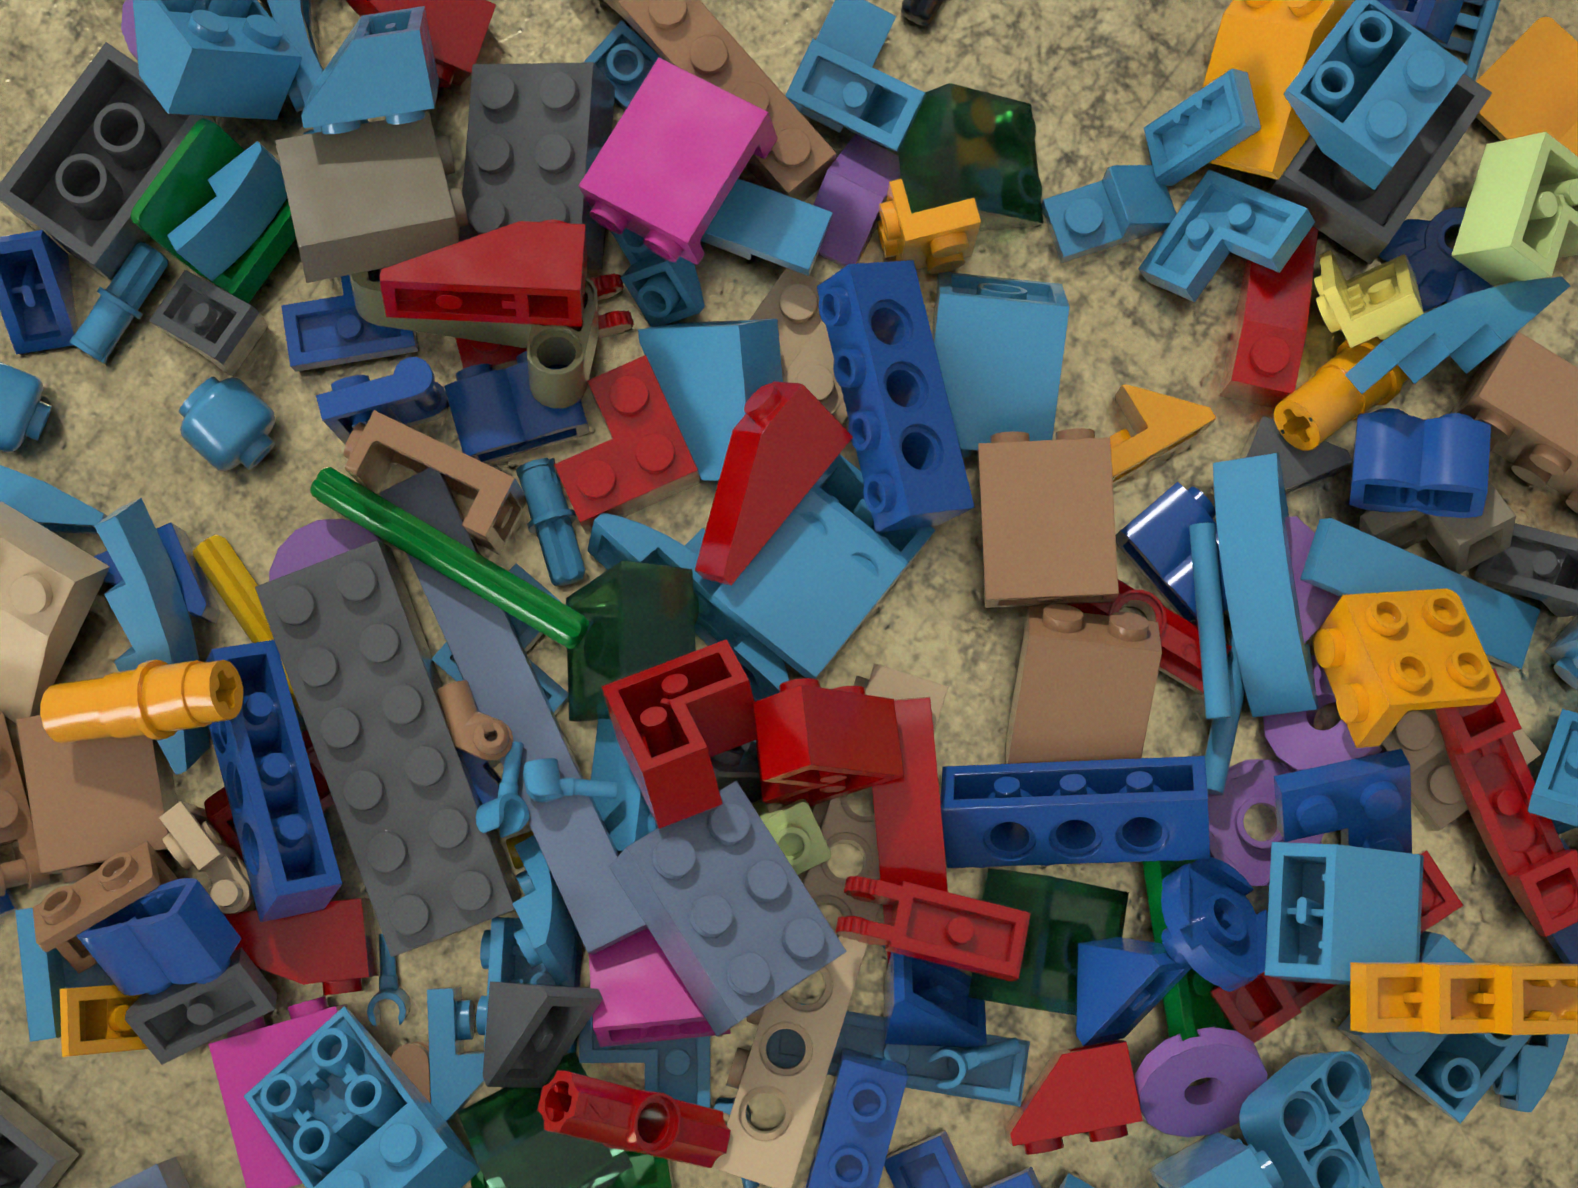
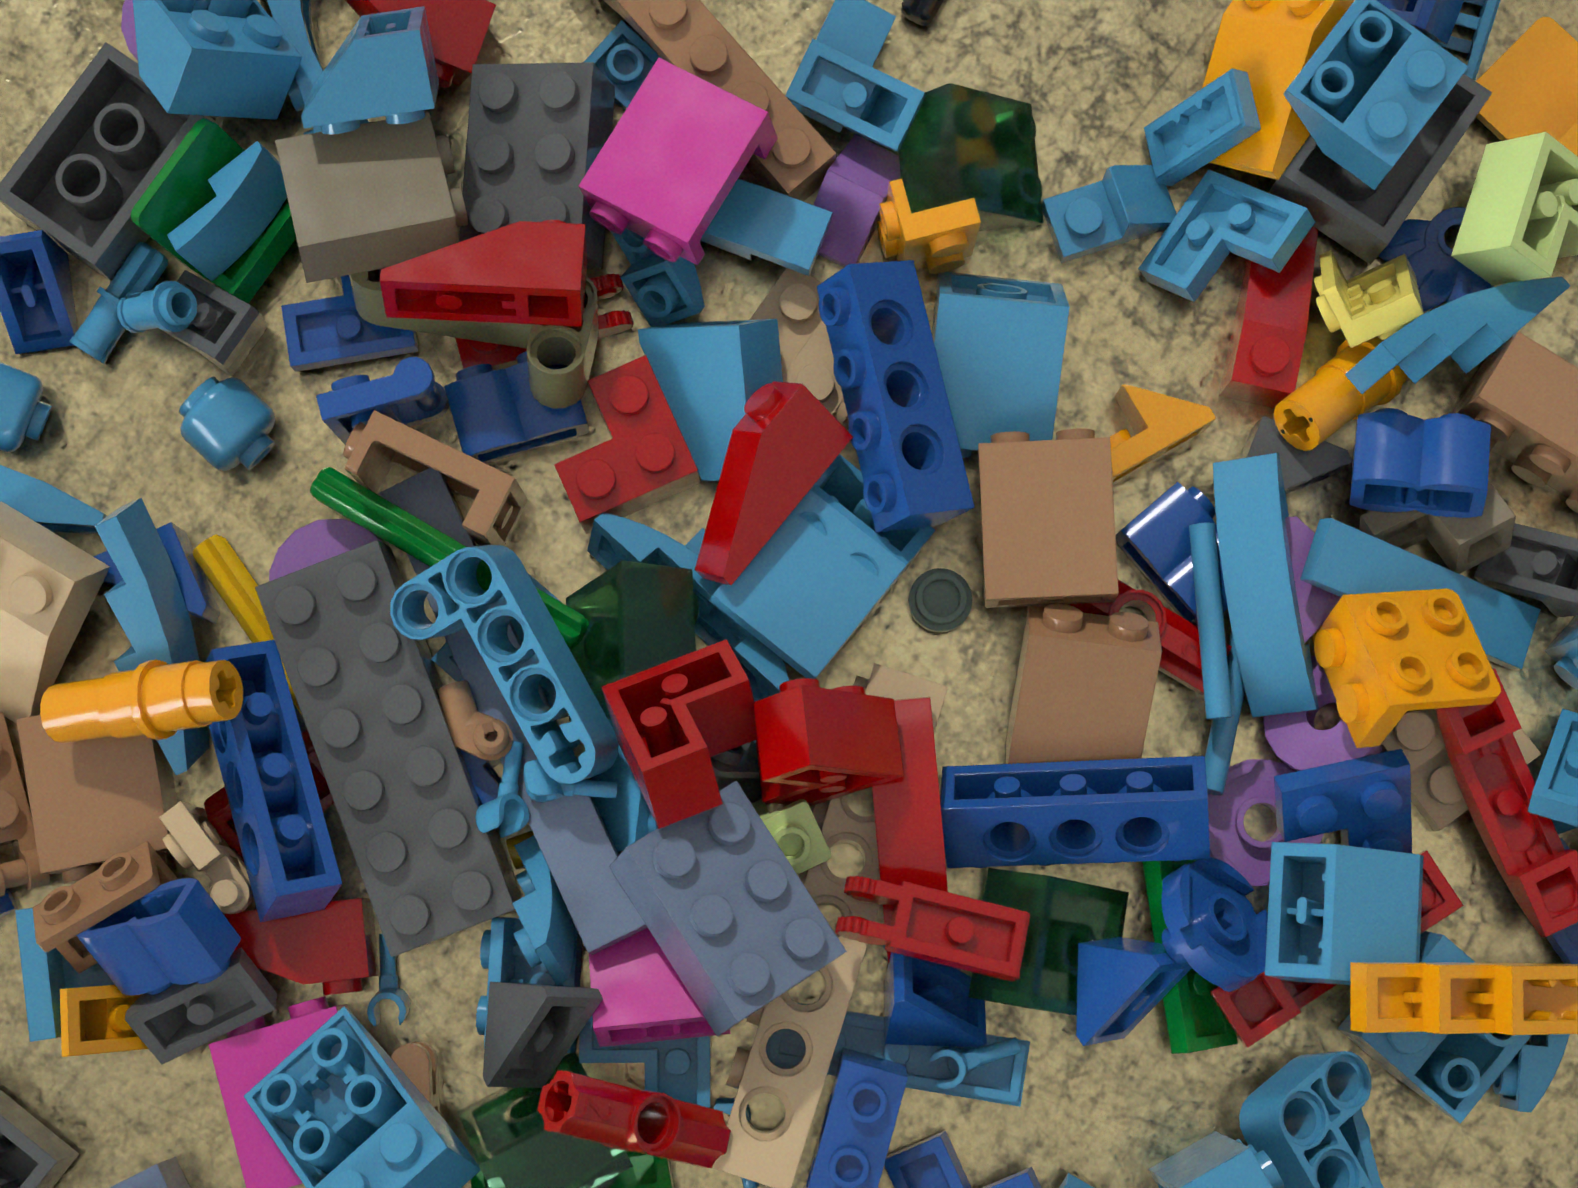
dark azure slope [427,987,485,1122] -> none
dark azure axle [516,458,585,586] -> none
red slope [1005,1039,1143,1155] -> none
medium lavender tile [1135,1027,1267,1137] -> none
none -> dark azure pin [117,281,197,333]
none -> dark azure beam [390,545,619,784]
none -> sand green plate [908,568,972,632]

